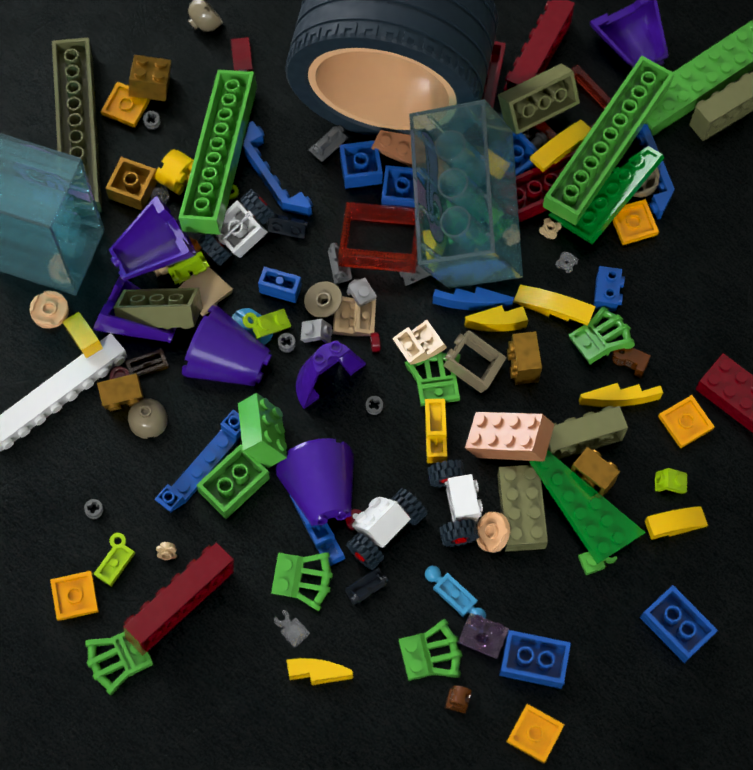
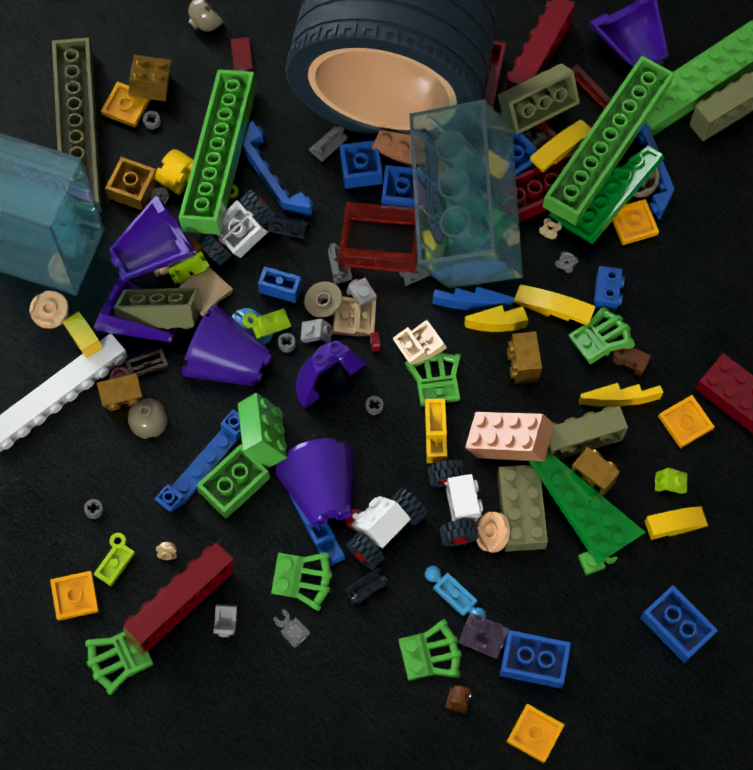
yellow slope [287,658,353,685] -> none
dark tan window [443,330,507,393] -> none
none -> light grey bracket [213,604,237,637]

